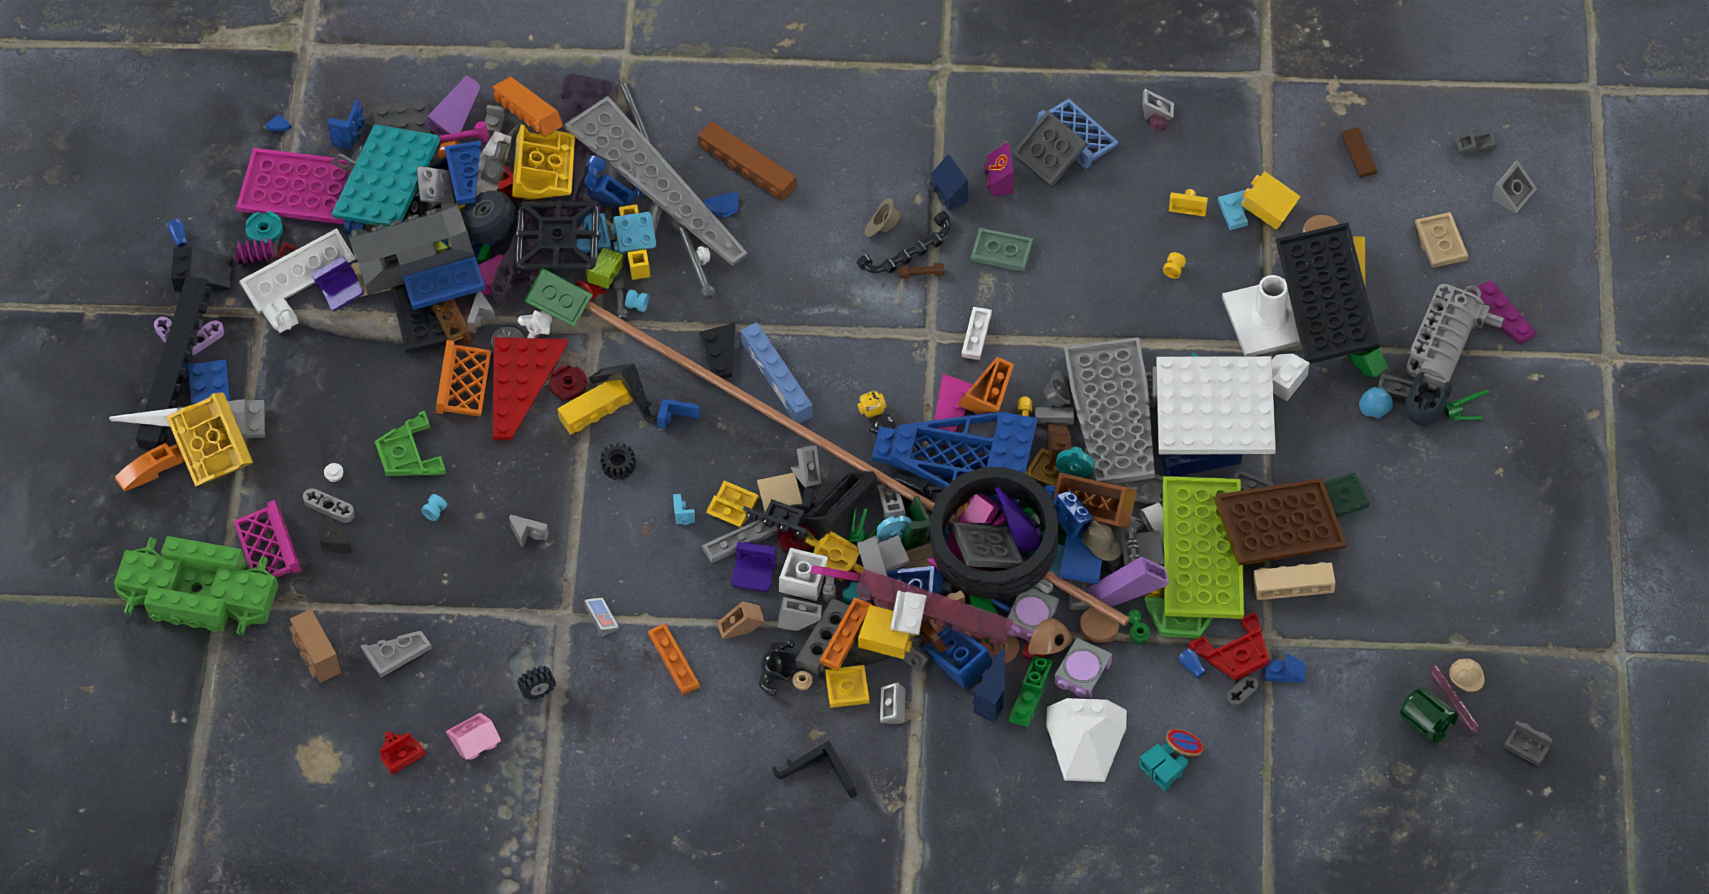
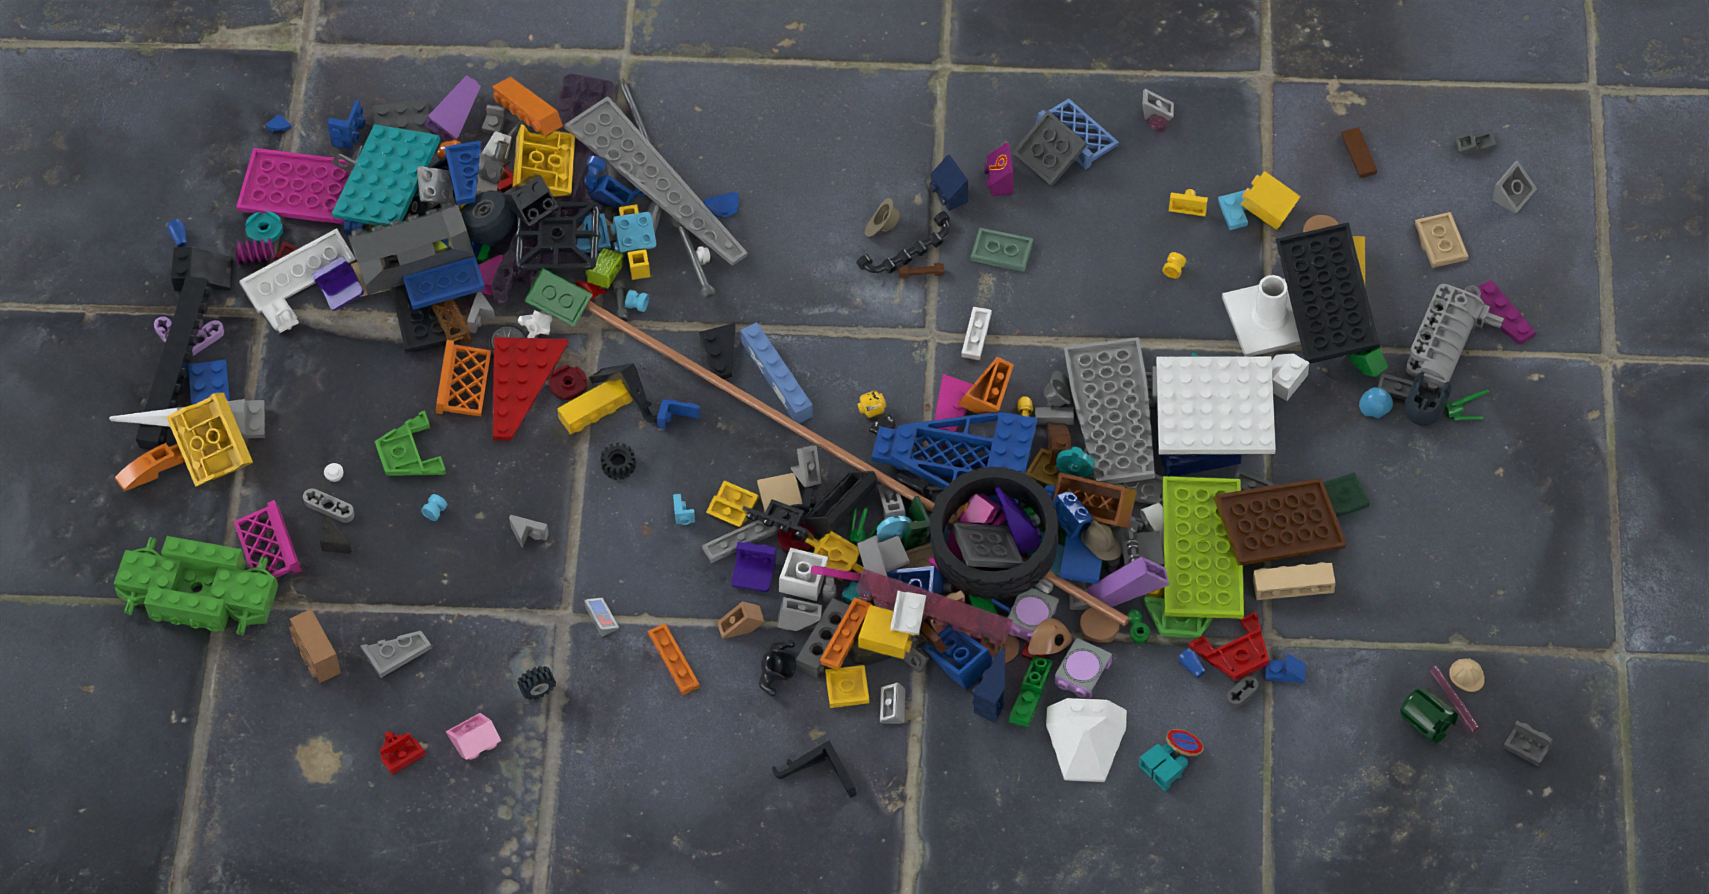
dark pink bar [439,121,490,147] -> none
dark orange brick [698,121,797,201] -> none
tan plate [792,671,812,690] -> none
none -> black slope [503,174,559,227]

